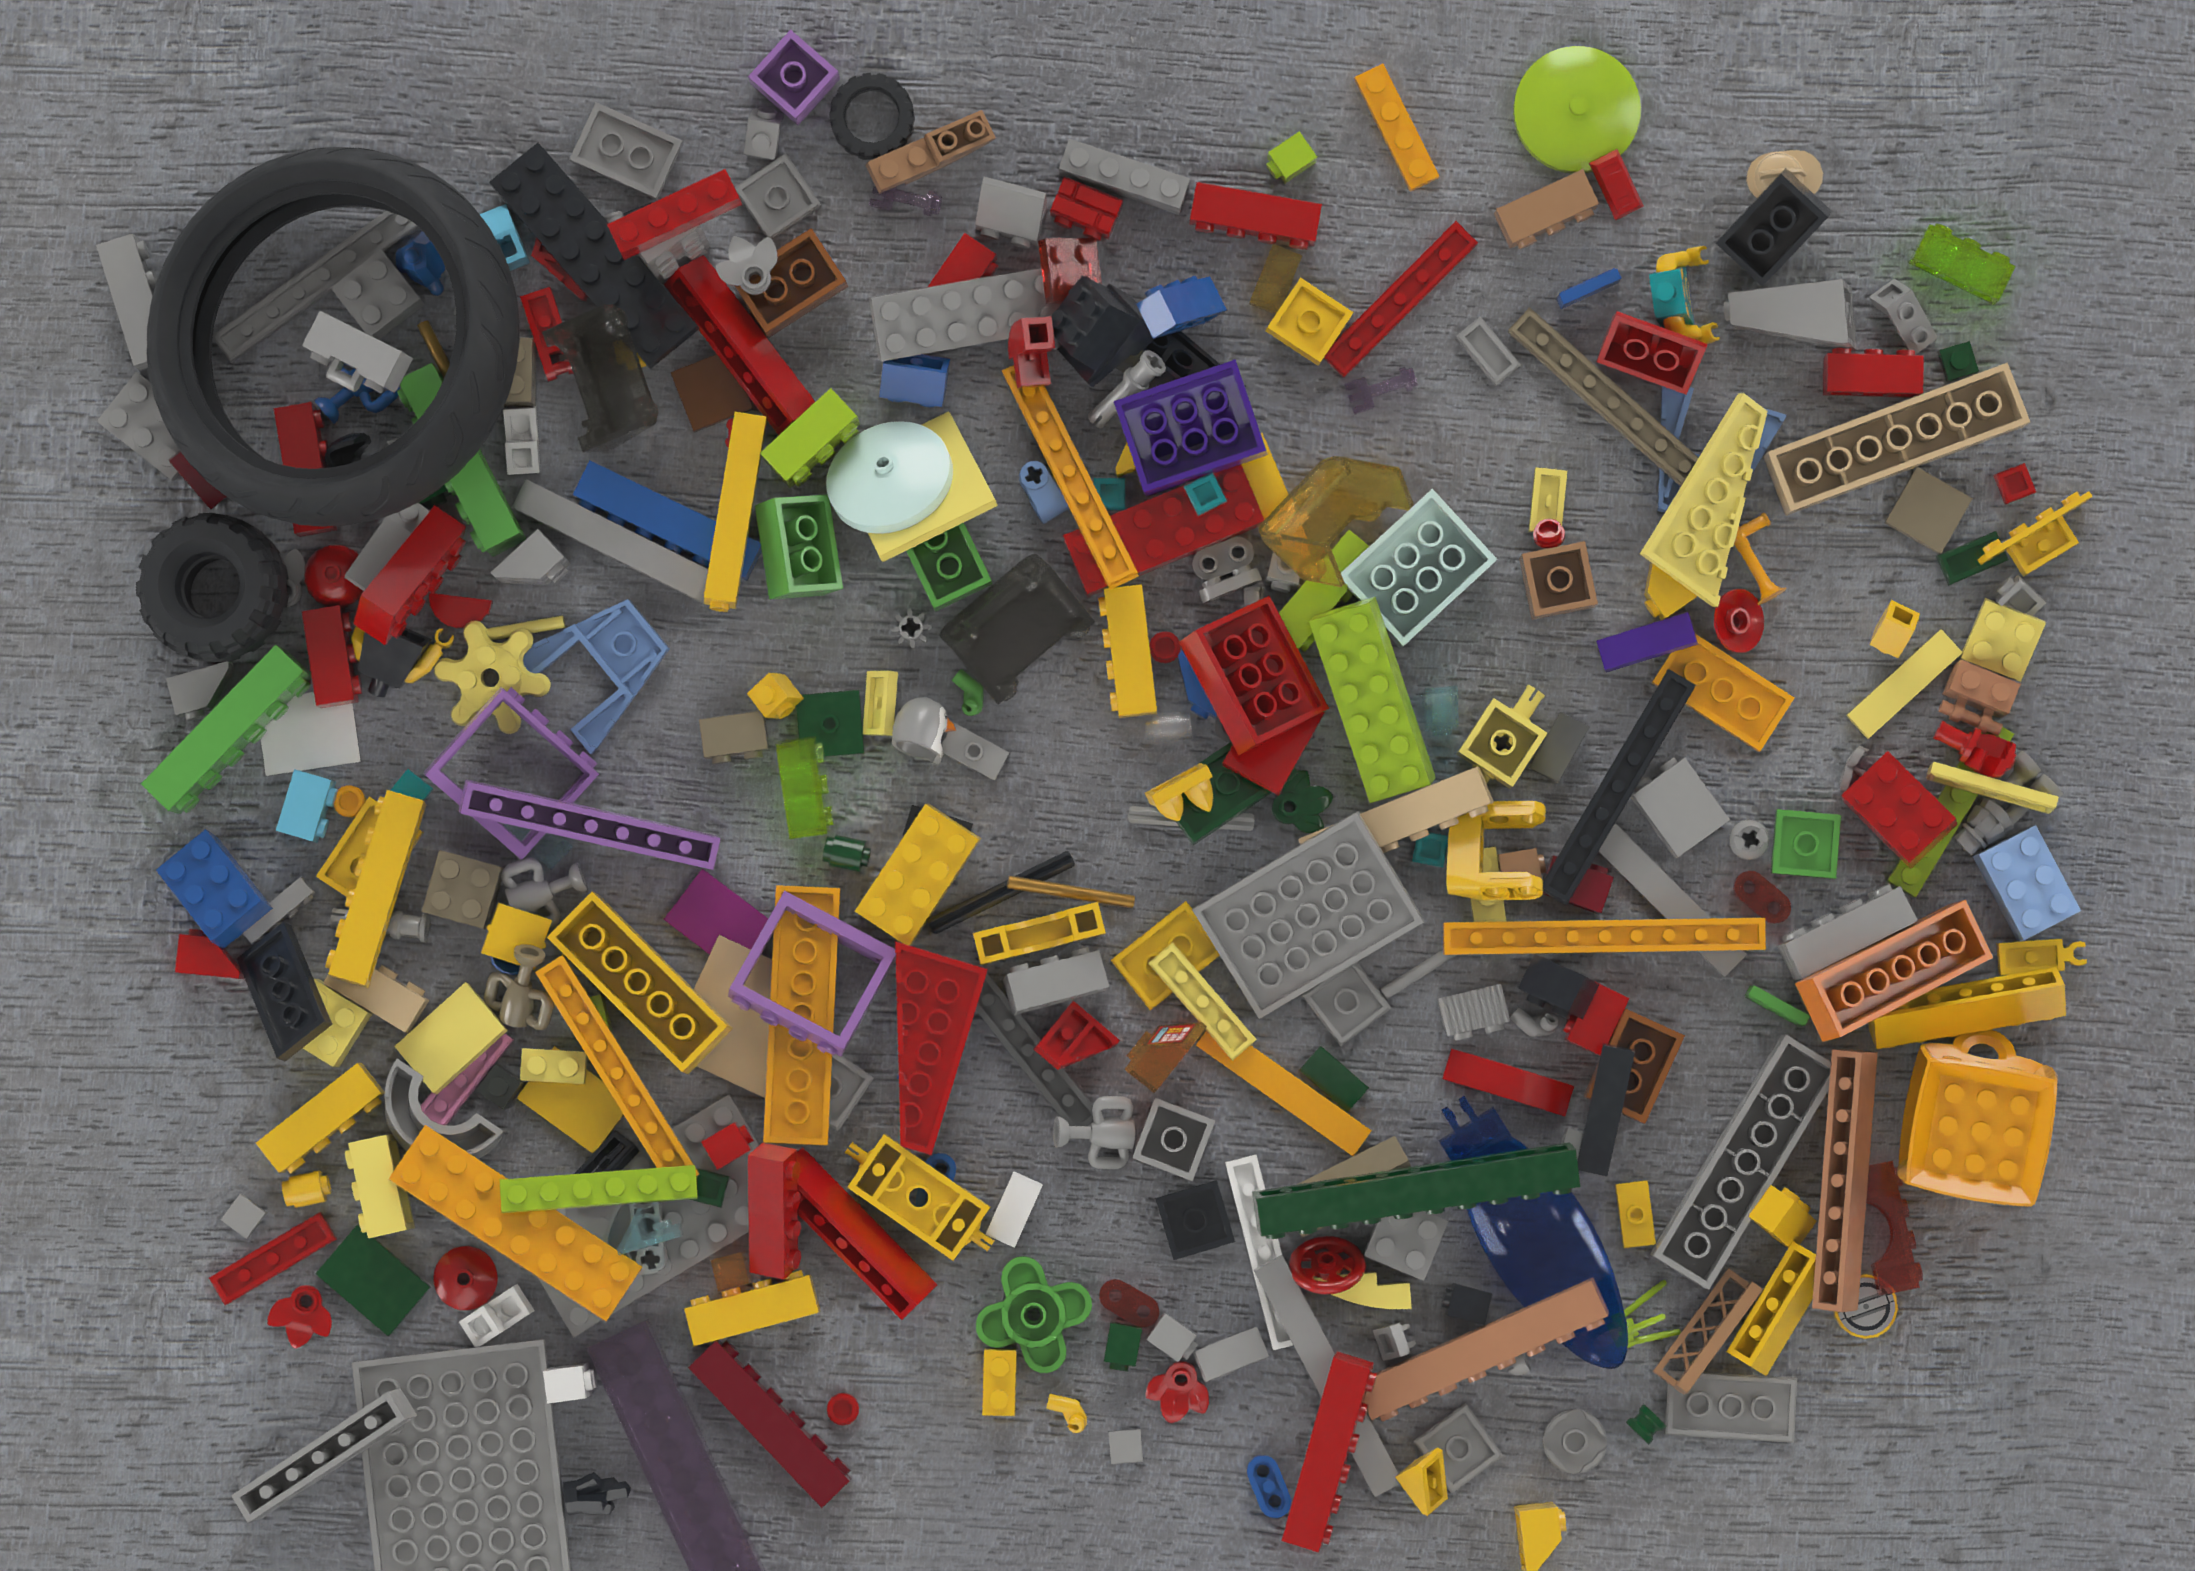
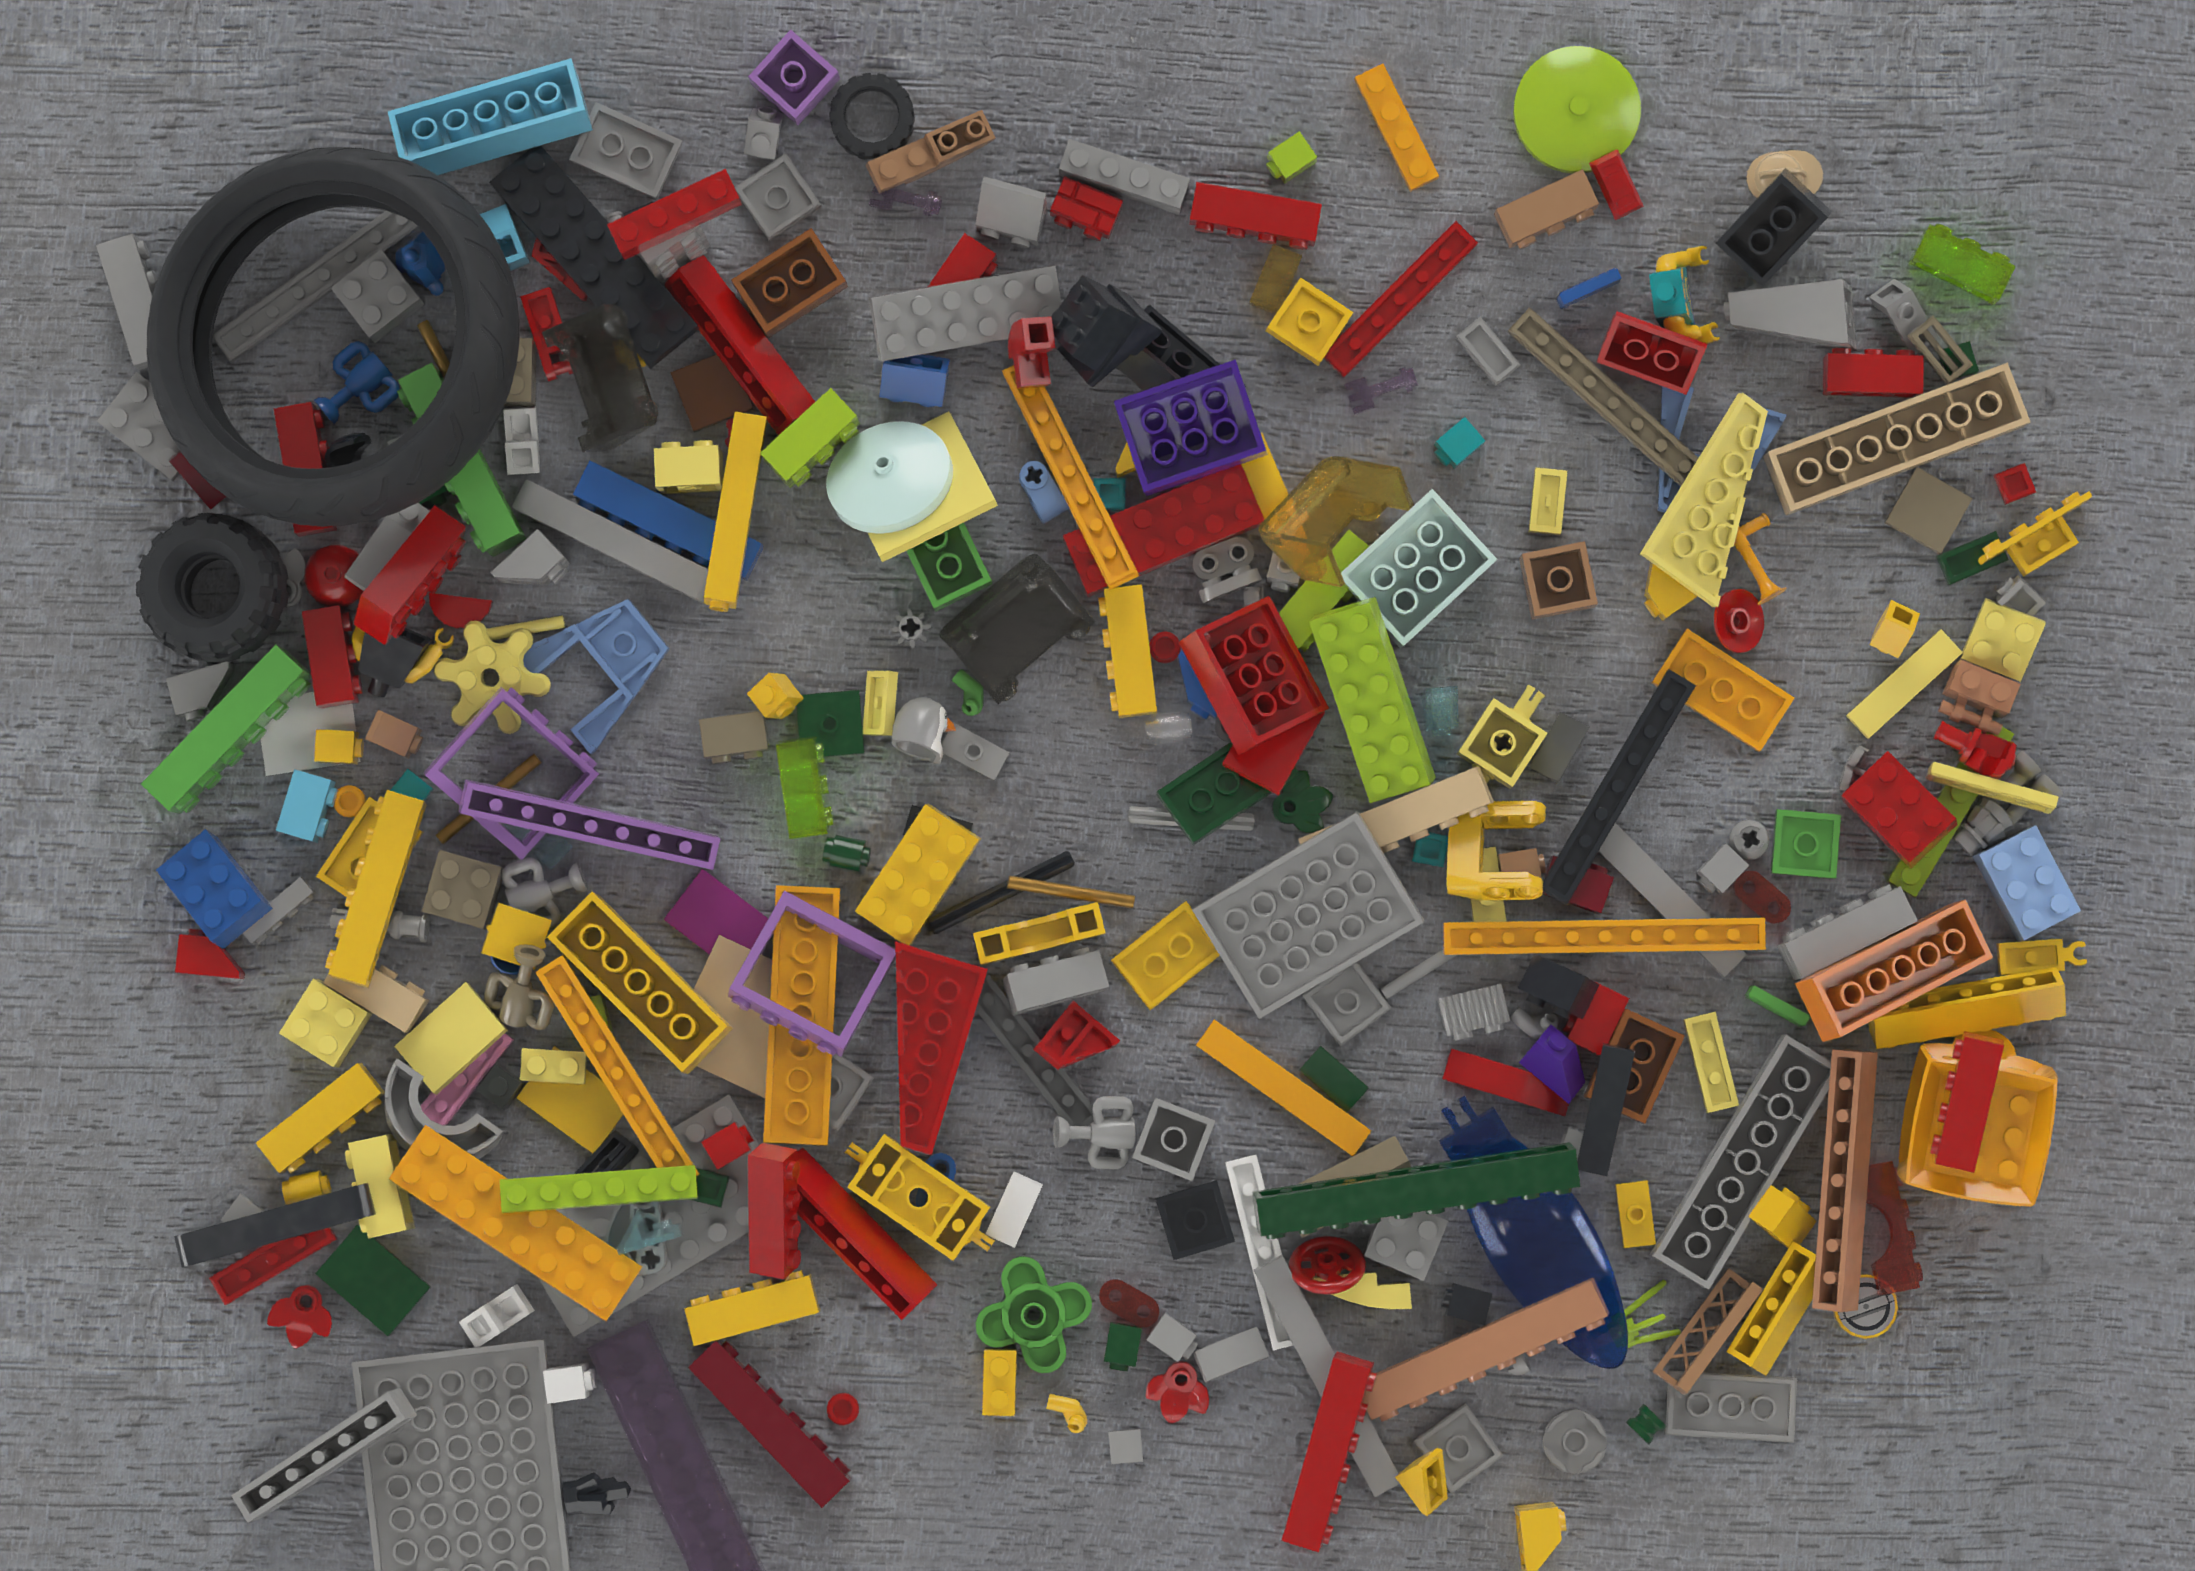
black plate [237,922,333,1062] -> none
light grey piece [302,311,413,394] -> none
red dish [433,1246,498,1311] -> none
clear orange brick [710,1251,752,1291] -> none
light grey plate [715,236,778,295] -> none
bright green brick [755,494,843,600] -> none
clear red plate [1038,238,1102,304] -> none
light grey pin [1088,351,1166,428] -> none
clear orange slope [1124,1022,1207,1093] -> none
blue brick [1136,275,1227,338] -> none
yellow tile [1144,763,1213,821] -> none
light yellow tile [1148,942,1257,1061] -> none
teal tile [1184,472,1227,516] -> none
blue plate [1247,1455,1291,1518] -> none
light grey tile [1373,1322,1416,1361] -> none
red plate [1533,518,1565,549] -> none
dark purple tile [1596,612,1698,673] -> none
light grey brick [1630,757,1730,858] -> none
none -> black beam [174,1183,376,1268]
none -> yellow brick [314,729,364,765]
none -> medium nougat slope [365,710,423,759]
none -> medium azure brick [388,58,593,175]
none -> pearl gold bar [435,753,542,844]
none -> light yellow brick [654,440,724,494]
none -> teal brick [1434,417,1486,469]
none -> dark purple slope [1519,1024,1585,1104]
none -> light yellow plate [1683,1012,1739,1113]
none -> light grey brick [1696,843,1749,894]
none -> dark tan tile [1907,315,1973,385]
none -> red brick [1930,1031,2004,1173]

